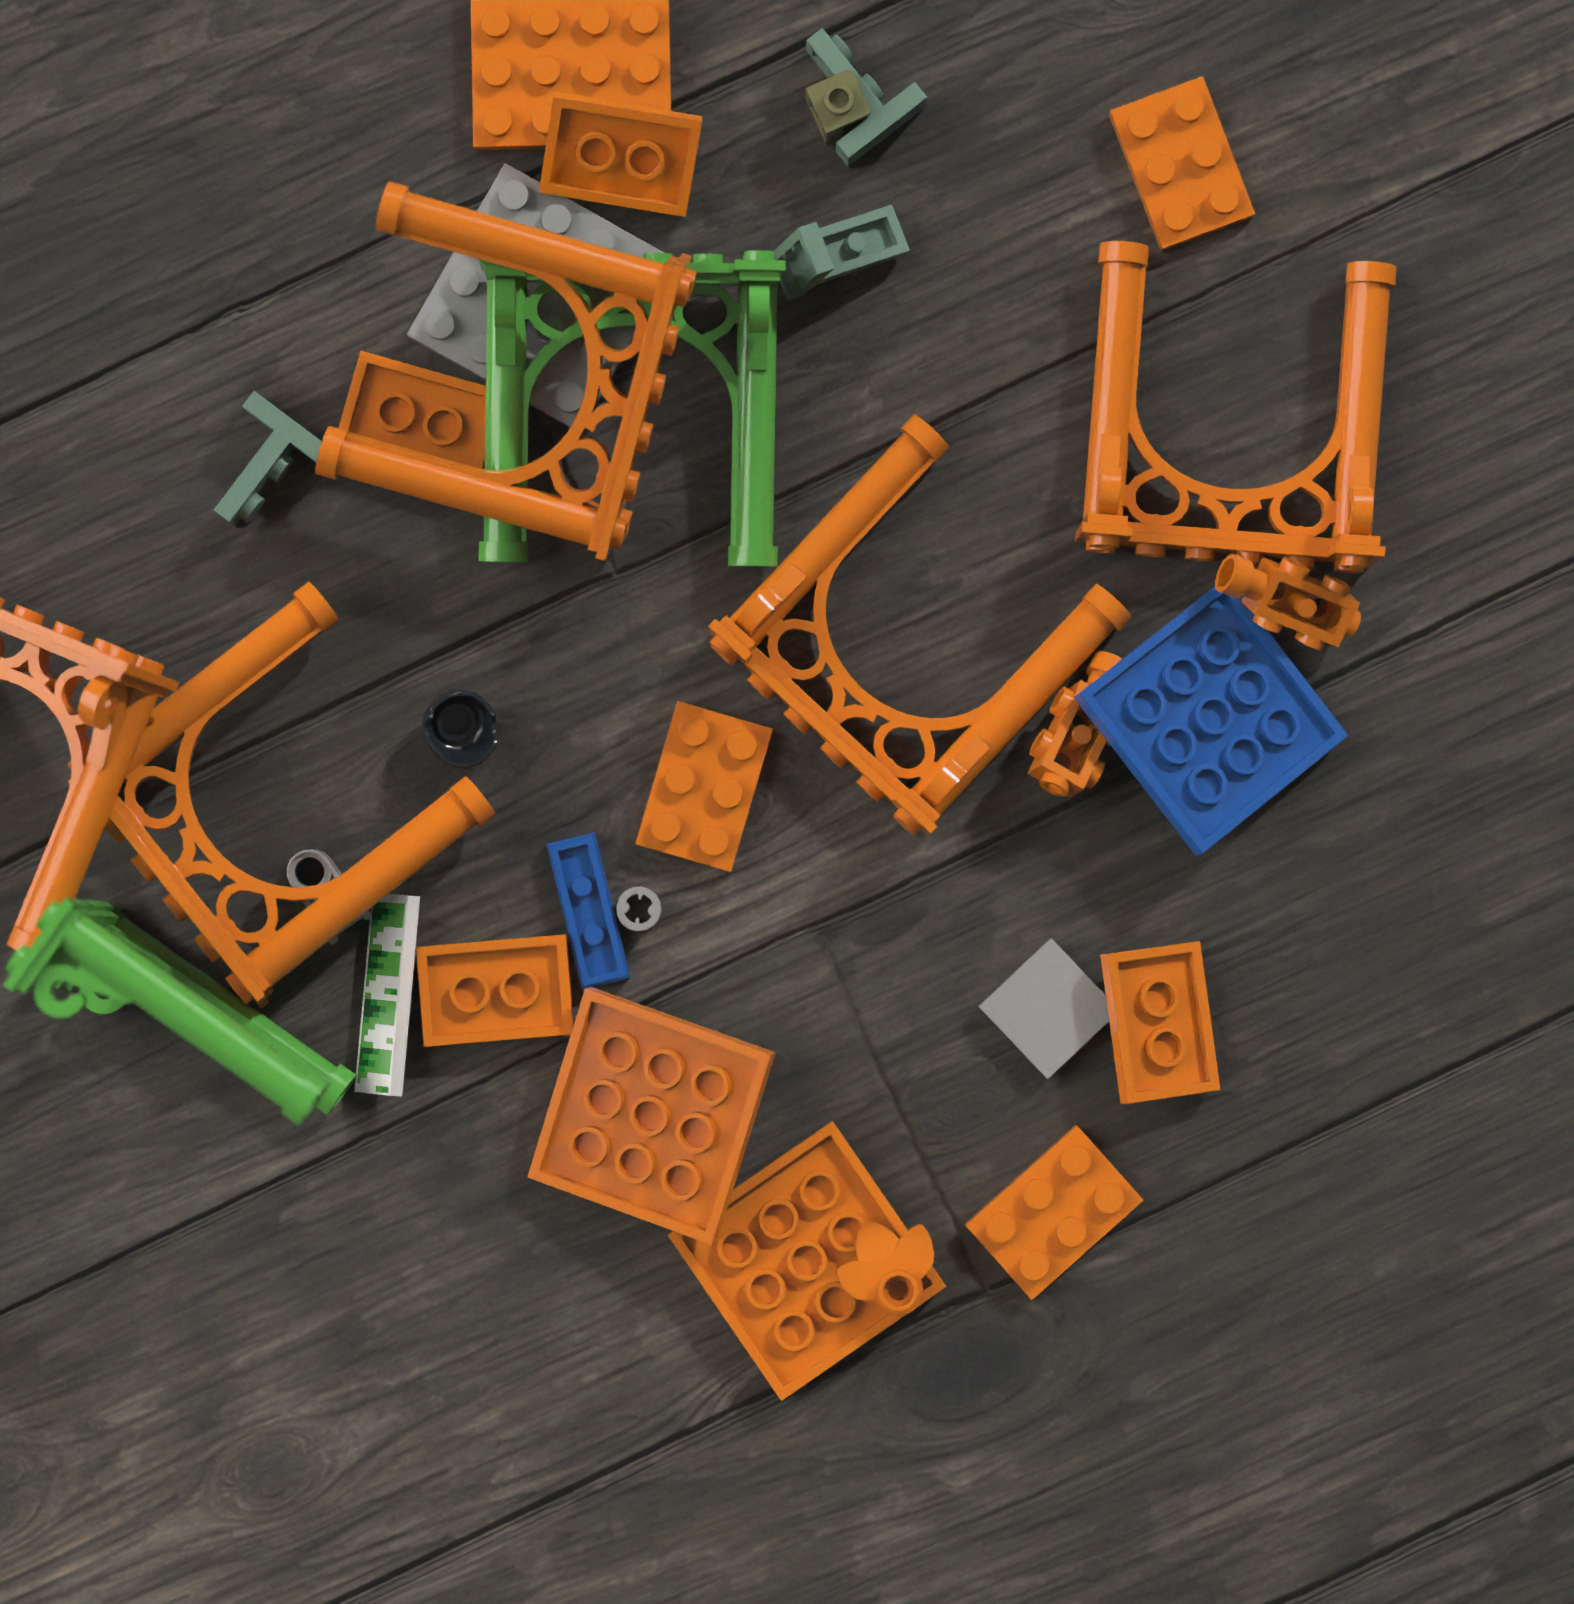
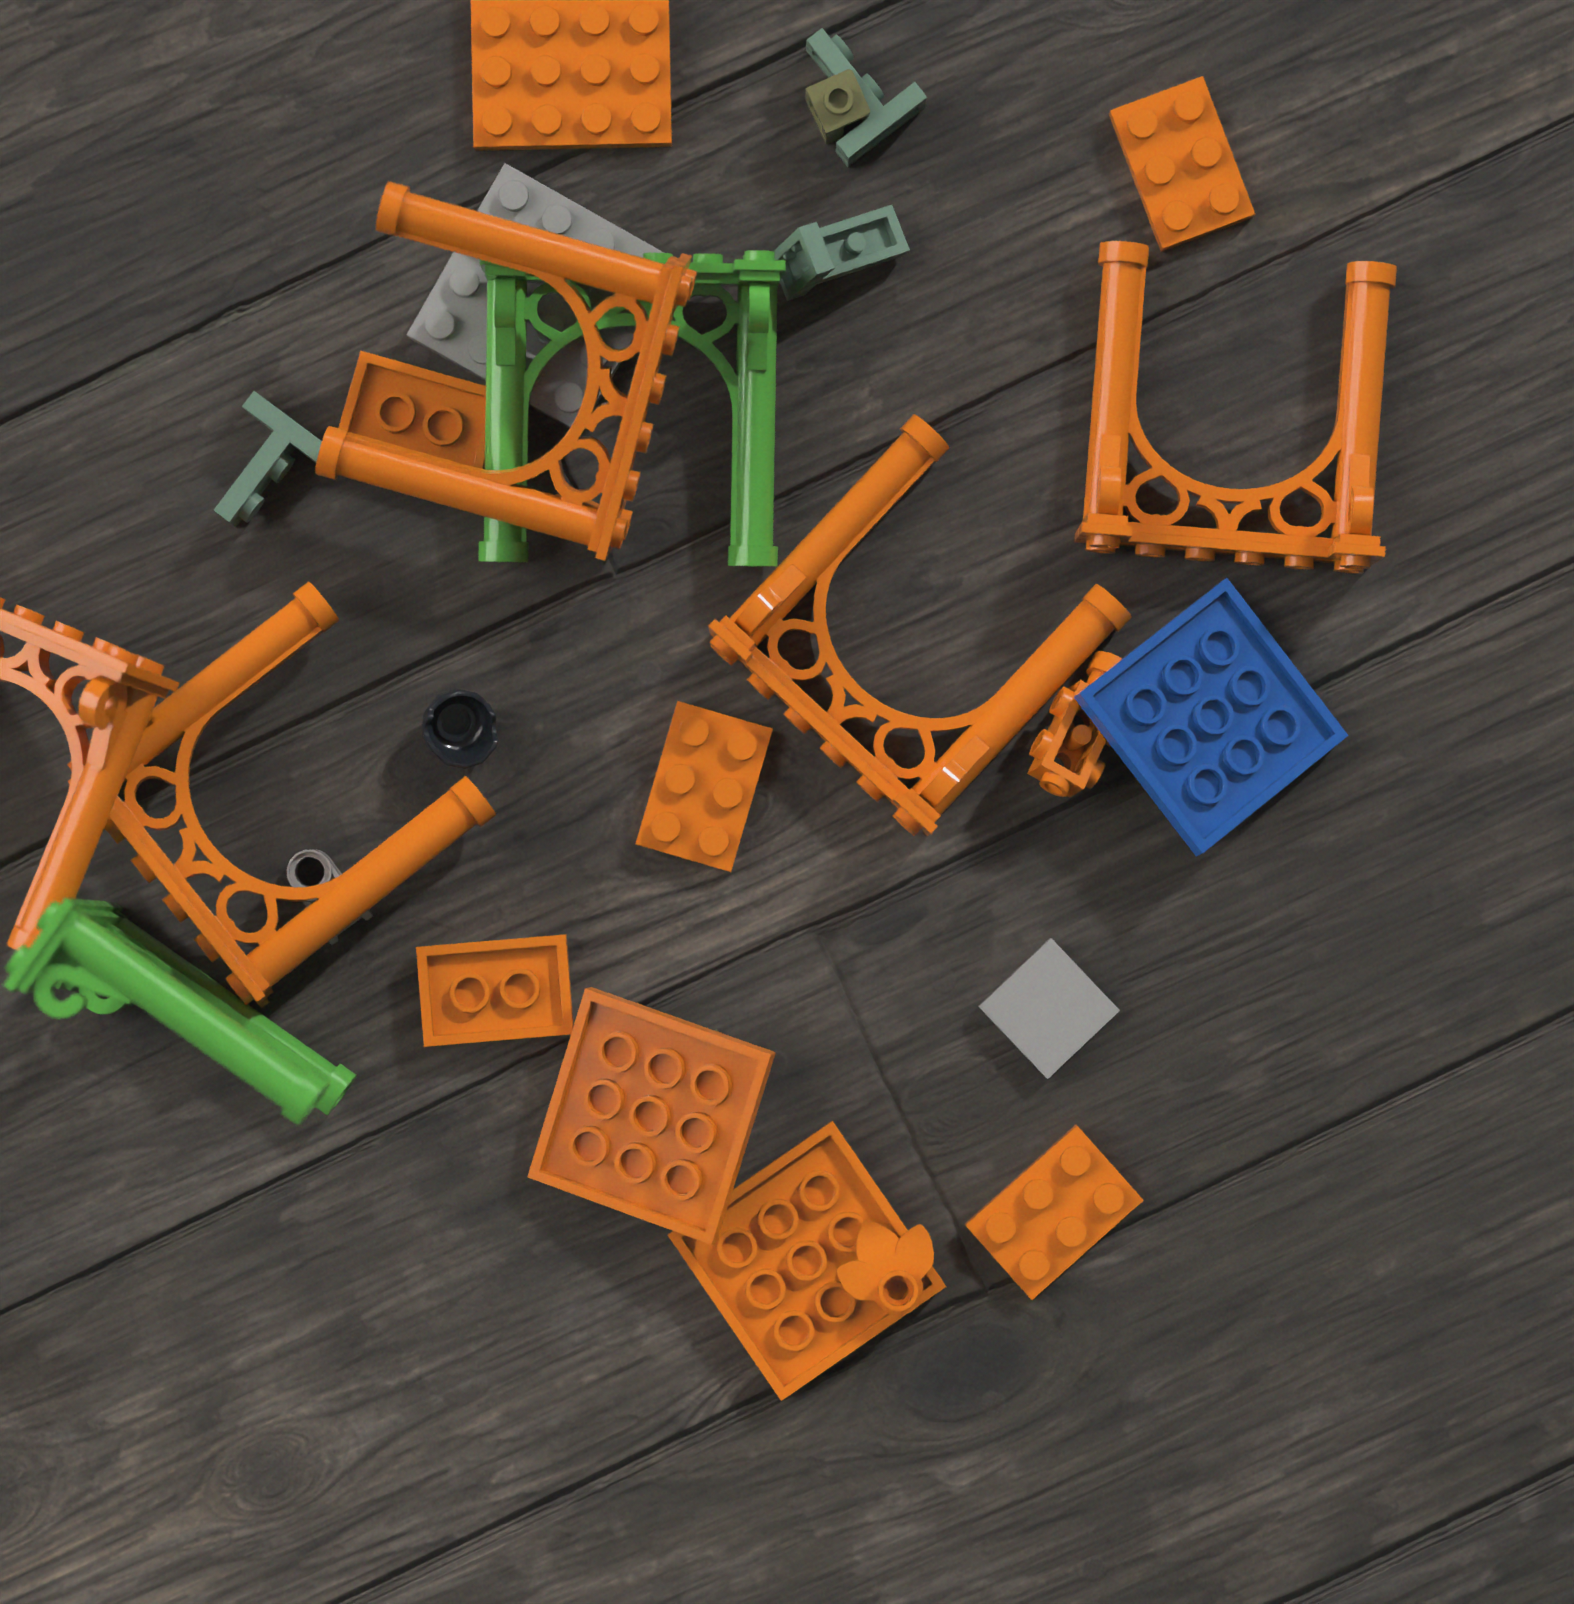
tile [354,894,420,1096] -> none
orange plate [539,91,702,217] -> none
blue tile [546,832,631,989] -> none
light grey bush [616,886,662,931] -> none
orange plate [1100,941,1220,1104] -> none
orange brick [1215,554,1361,650] -> none

